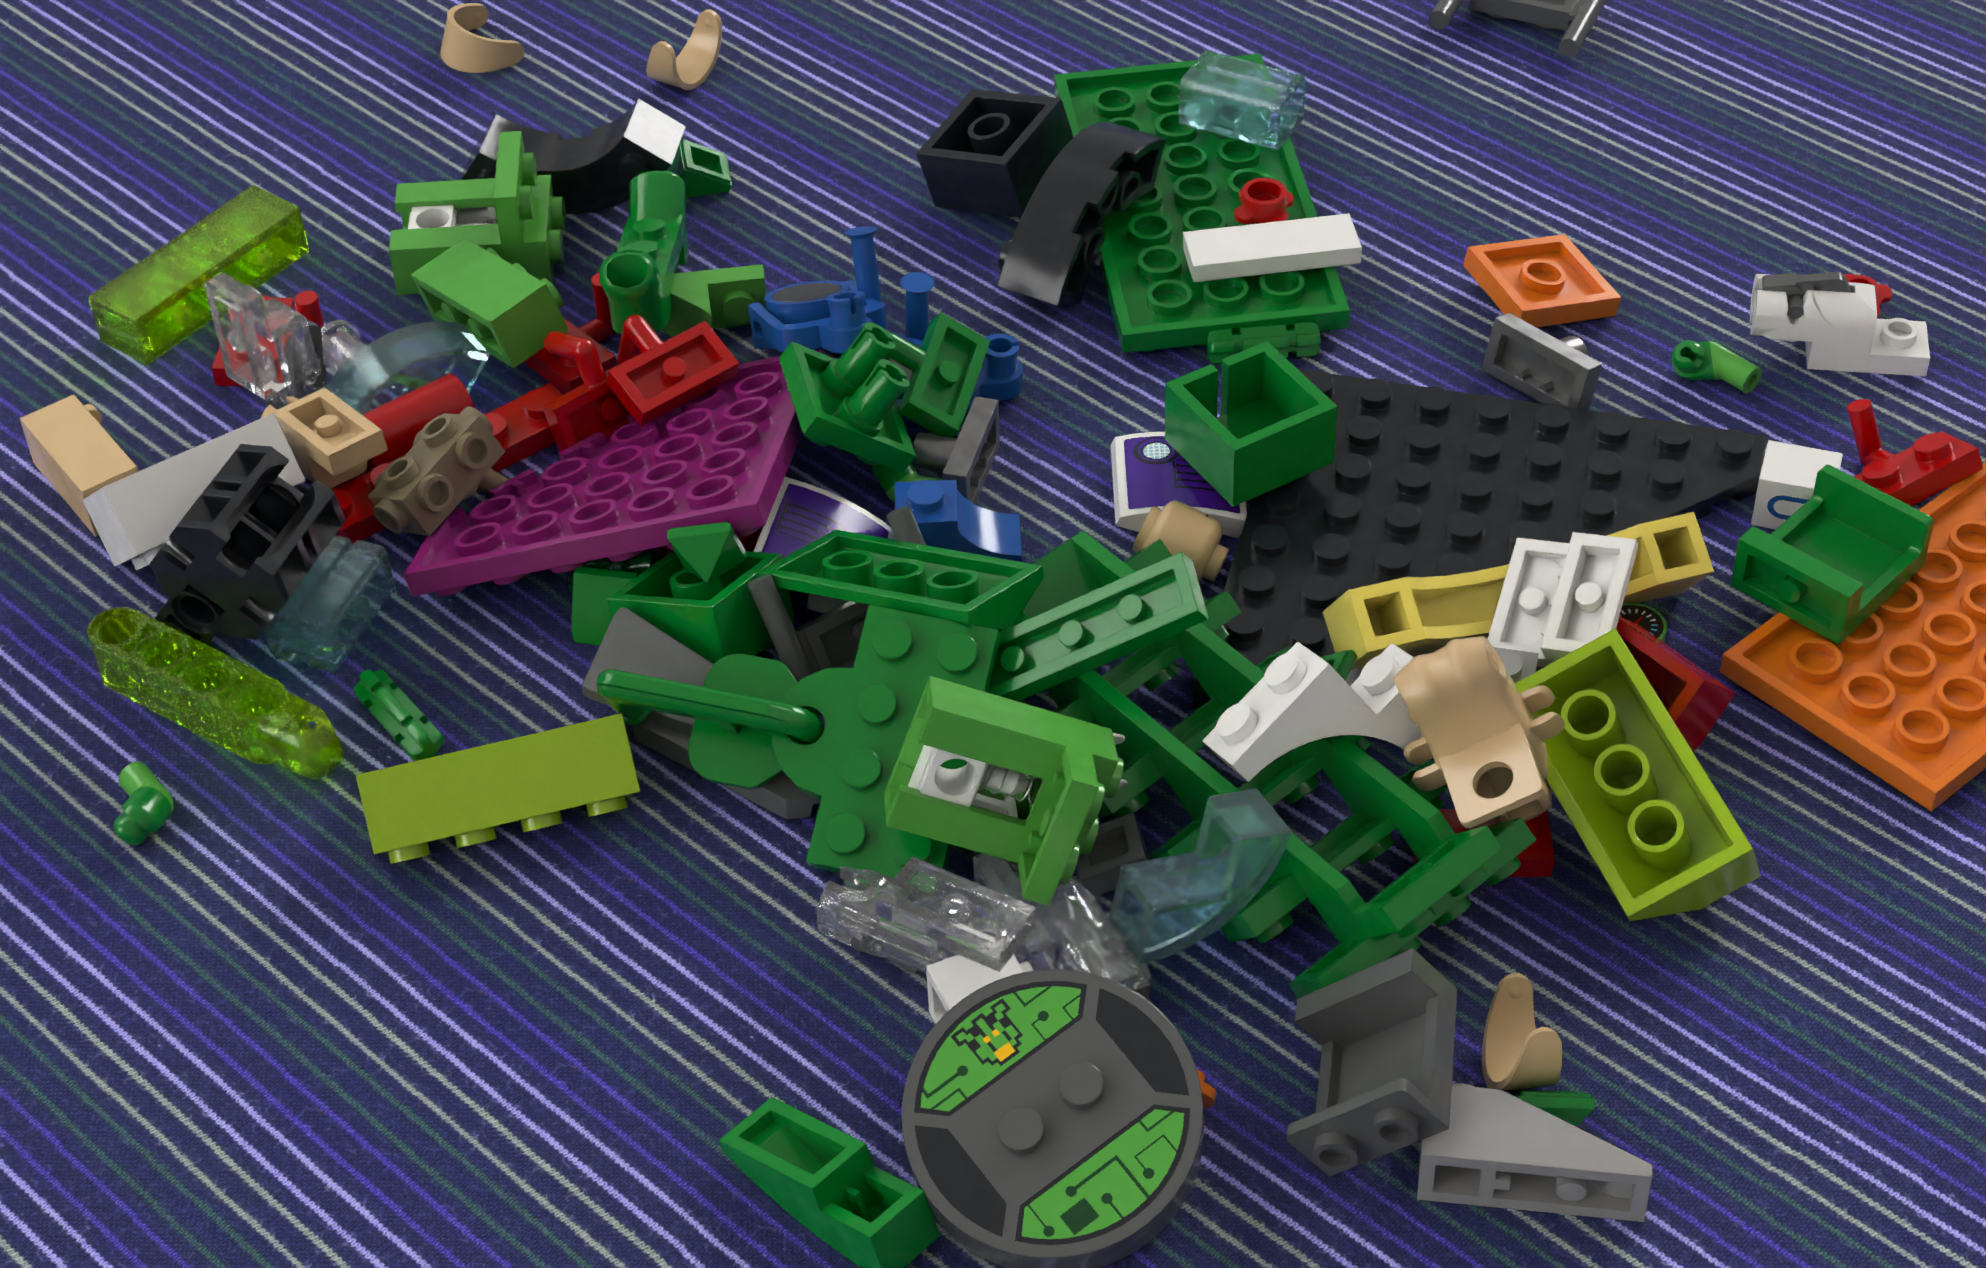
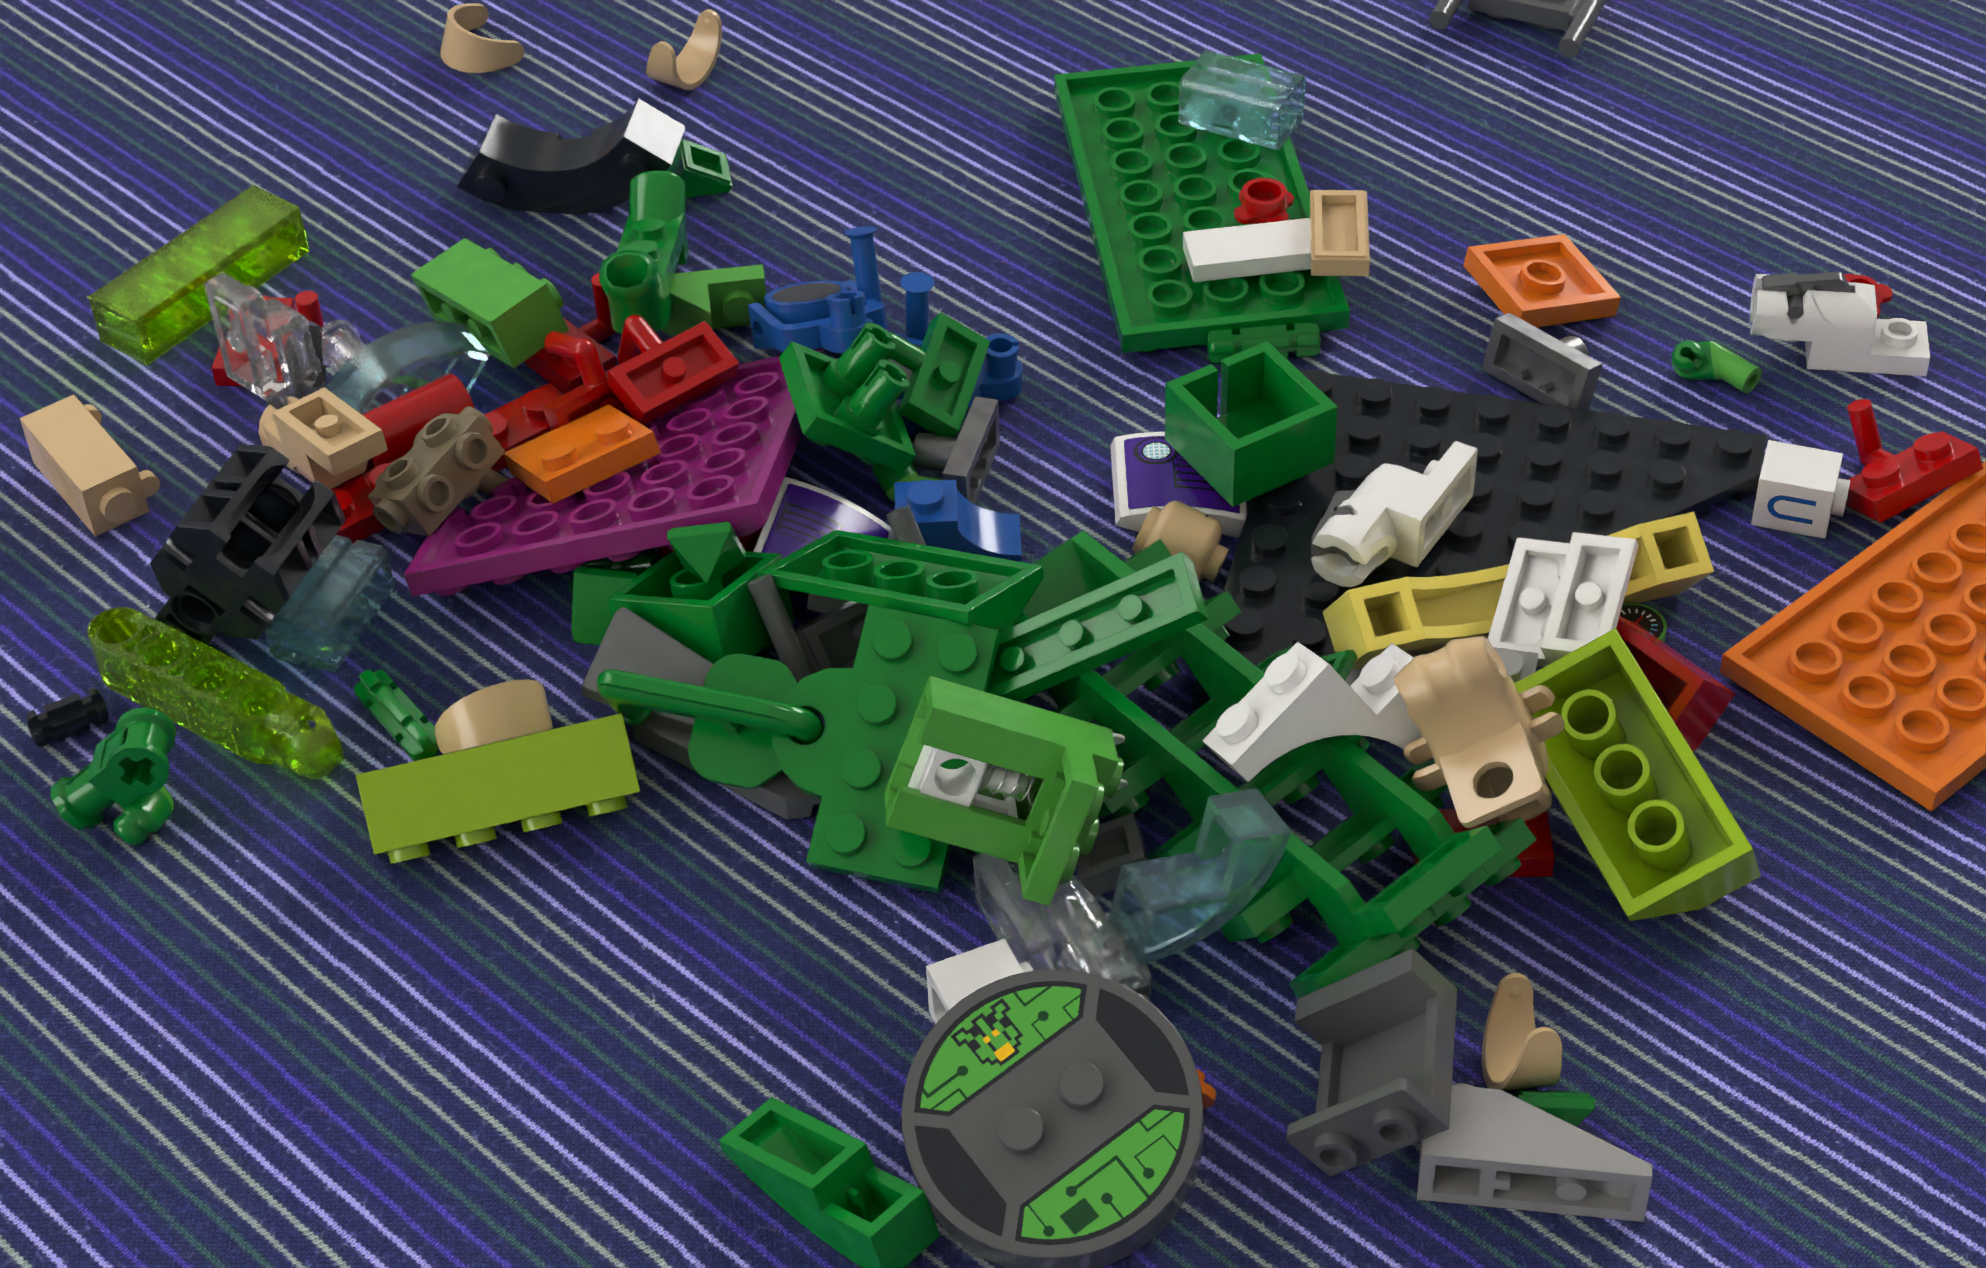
white brick [82,413,306,570] -> none
bright green brick [388,131,566,295] -> none
clear plate [817,856,1036,974] -> none
black brick [916,89,1074,217] -> none
black brick [998,121,1166,305] -> none
green panel [1730,464,1934,645] -> none
none -> black piece [26,688,109,747]
none -> green connector [51,707,176,830]
none -> tan helmet [435,679,554,754]
none -> orange plate [504,405,661,504]
none -> tan tile [1310,190,1370,276]
none -> white plate [1311,441,1478,587]

